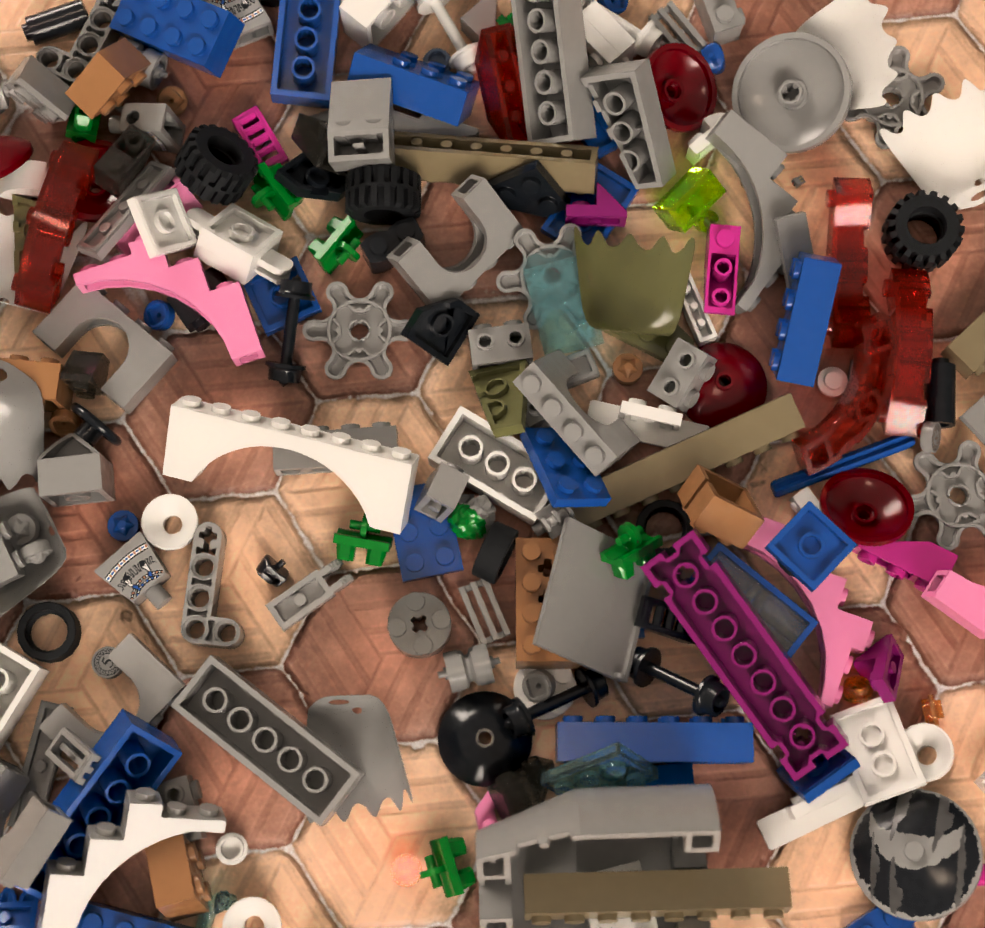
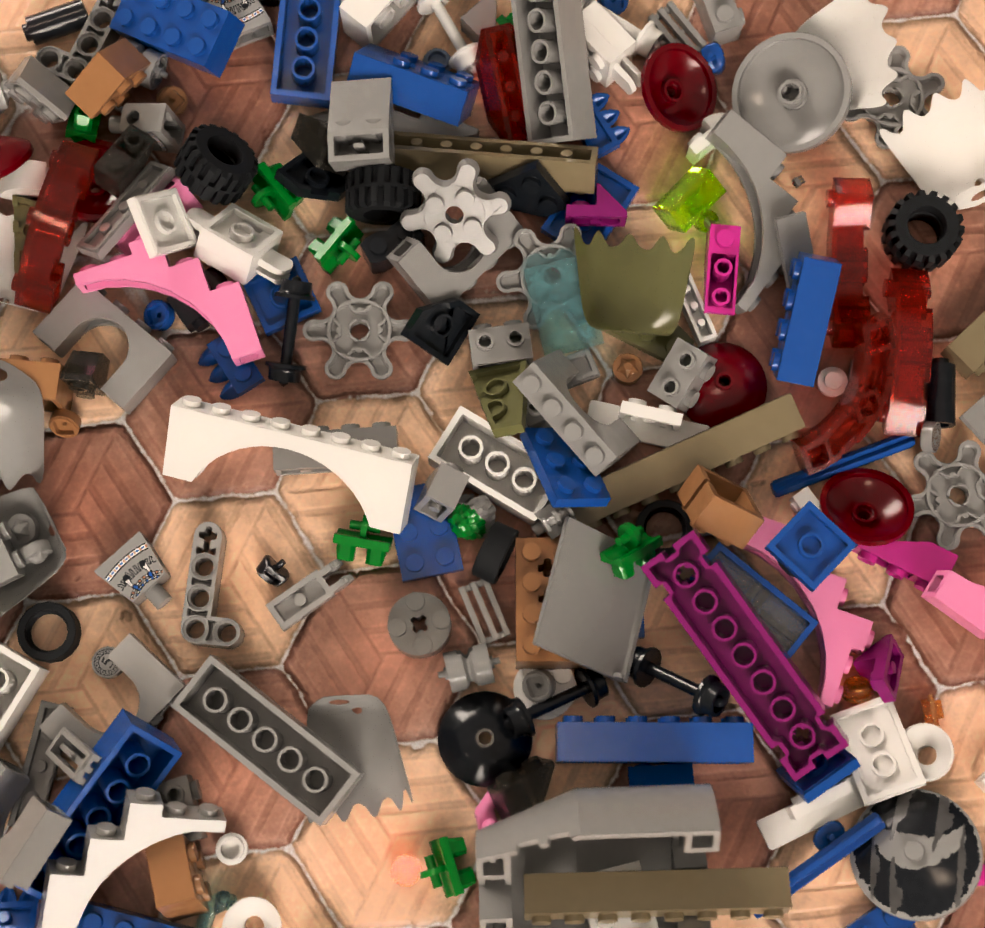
light grey piece [37,403,122,507] -> none
blue tile [107,510,141,542] -> none
white piece [141,494,199,551] -> none
dark pink slope [232,106,289,167] -> none
clear light blue plate [541,742,658,795] -> none
light grey wedge [580,58,676,190] -> none
black slope [634,595,695,644] -> none
none -> blue plate [198,336,265,400]
none -> plate [400,158,512,263]
none -> blue axle [753,812,886,919]
none -> blue piece [813,821,845,850]

